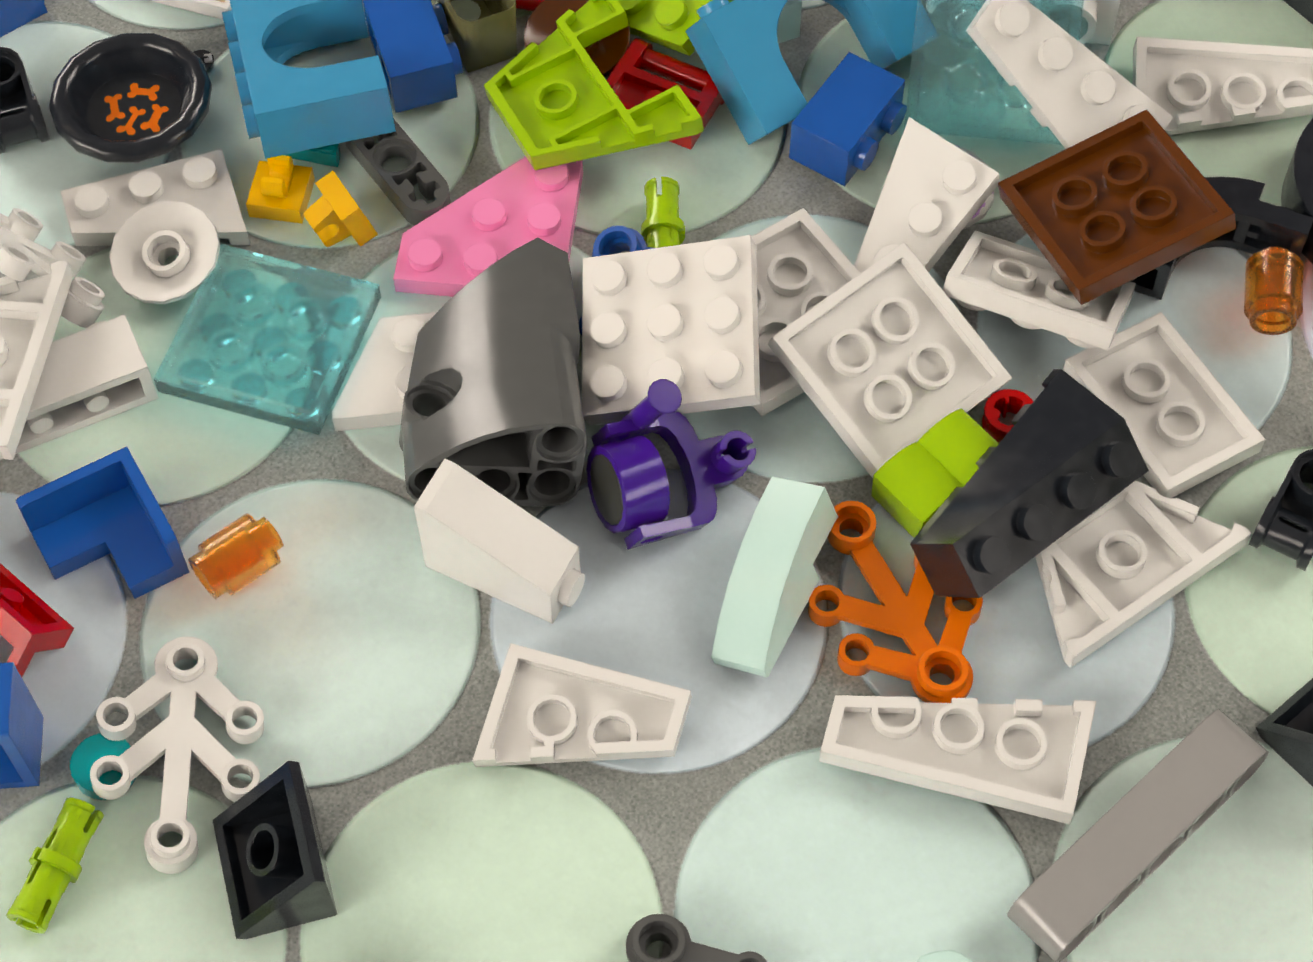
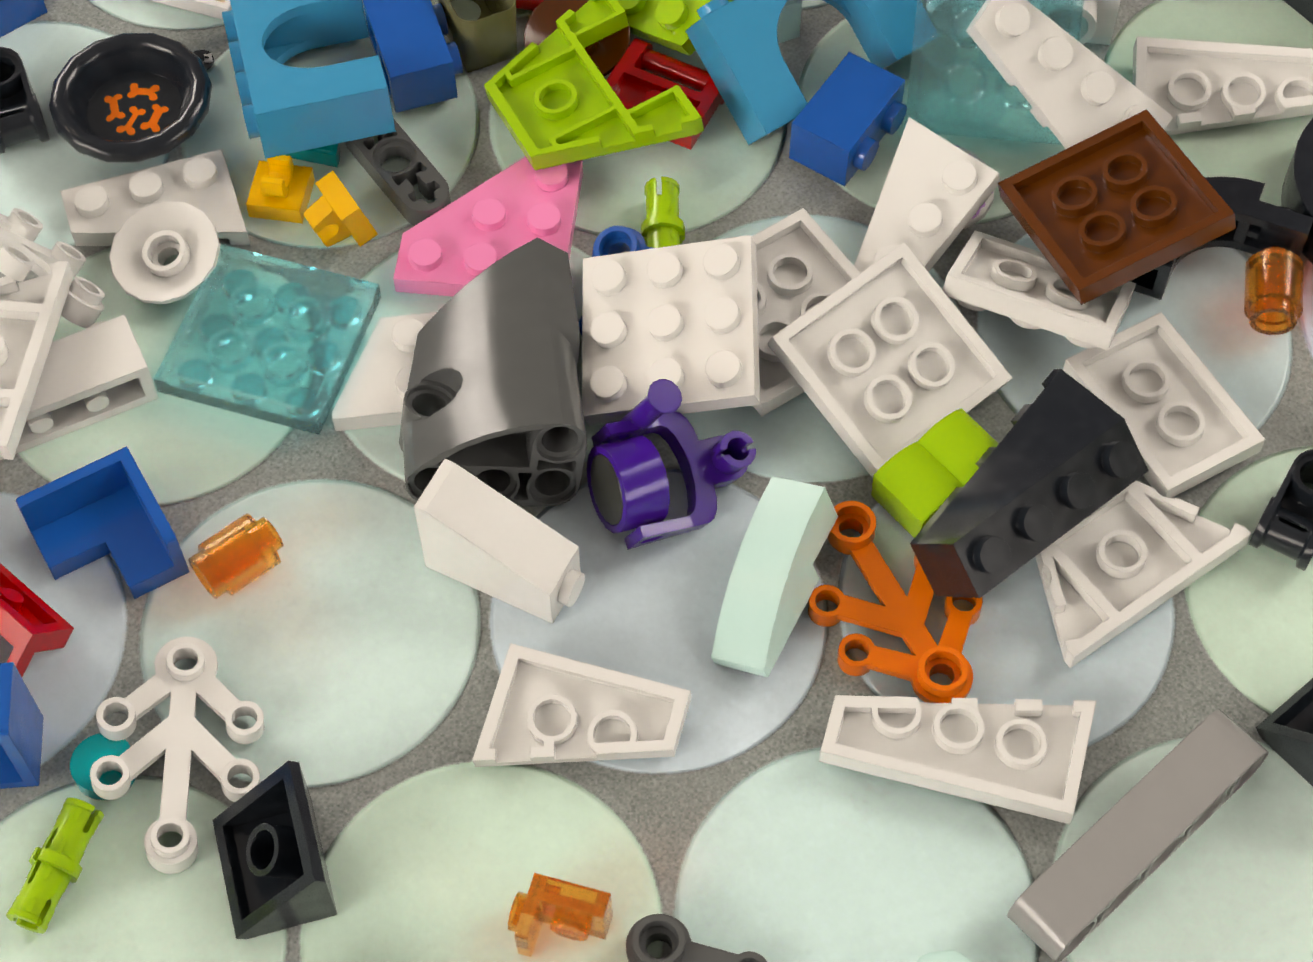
red bush [981,389,1033,443] -> none
none -> clear orange bracket [508,873,613,957]

